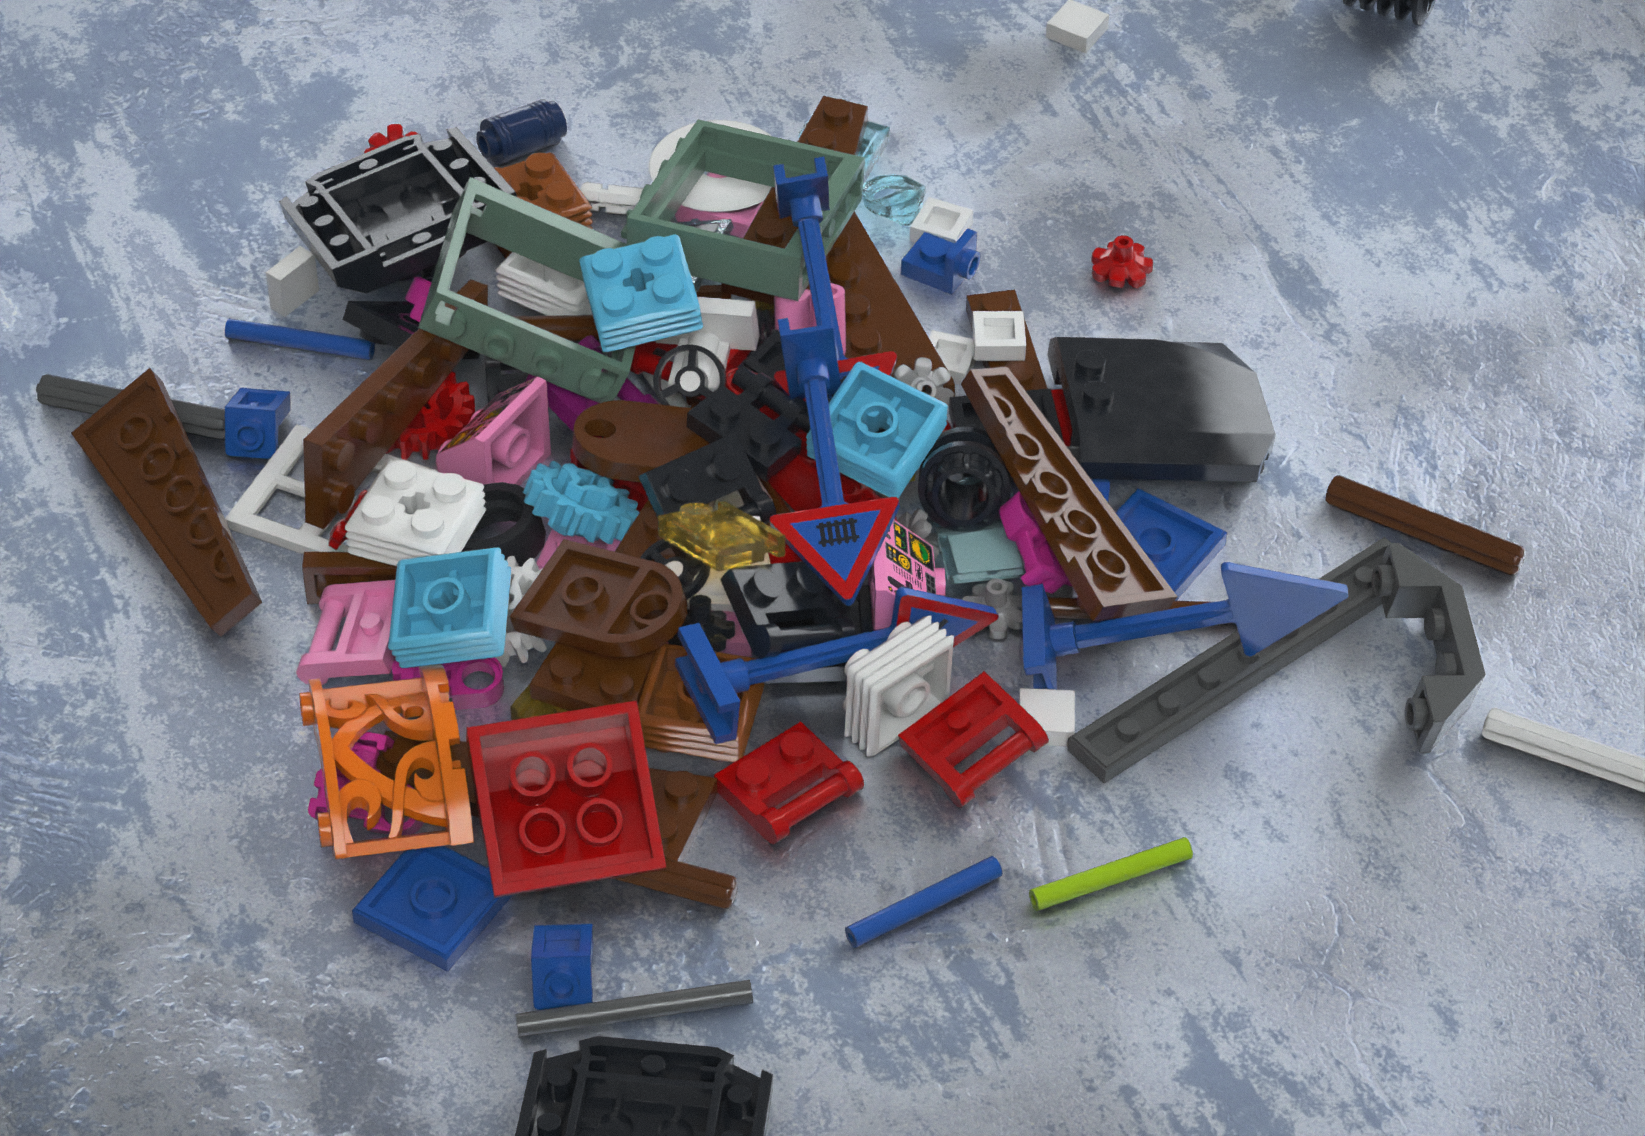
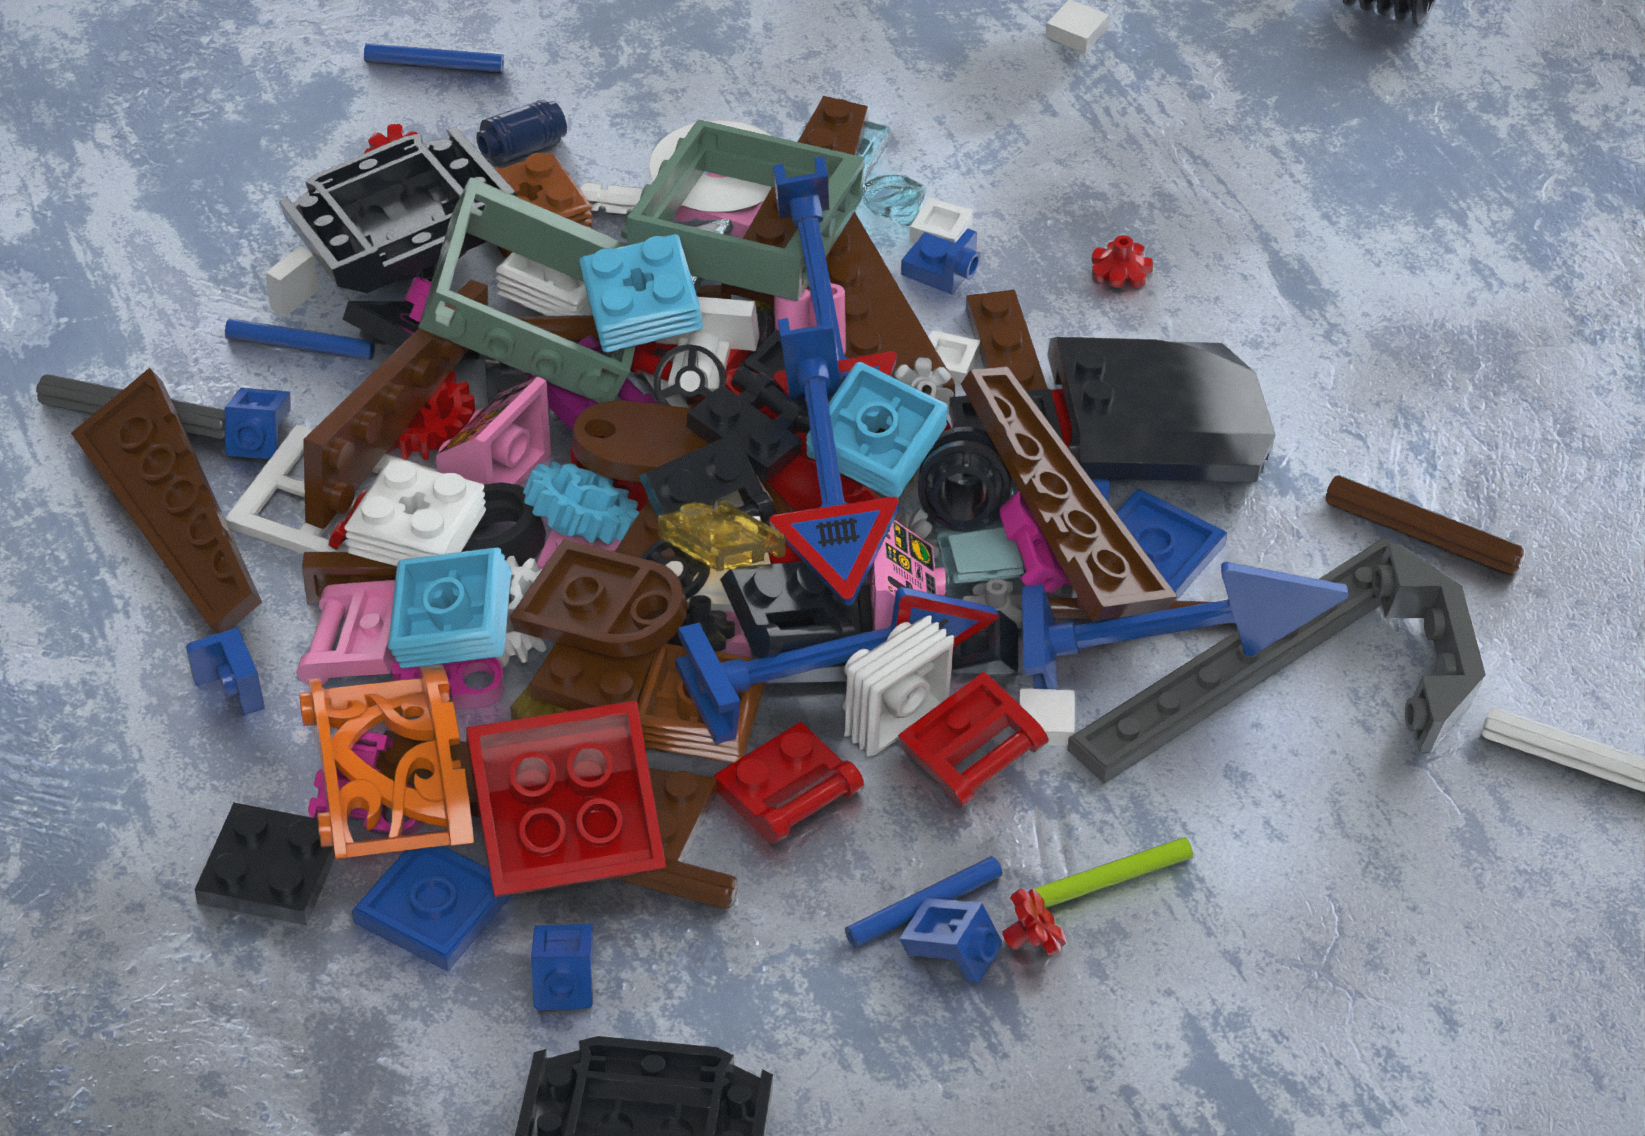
dark grey bar [515,980,753,1037] -> none
white tile [972,311,1026,361] -> none
none -> blue bracket [186,627,265,715]
none -> black plate [194,802,335,926]
none -> blue piece [364,43,504,73]
none -> blue bracket [899,898,1002,983]
none -> black slope [952,610,1019,674]
none -> red plant [1002,888,1067,957]

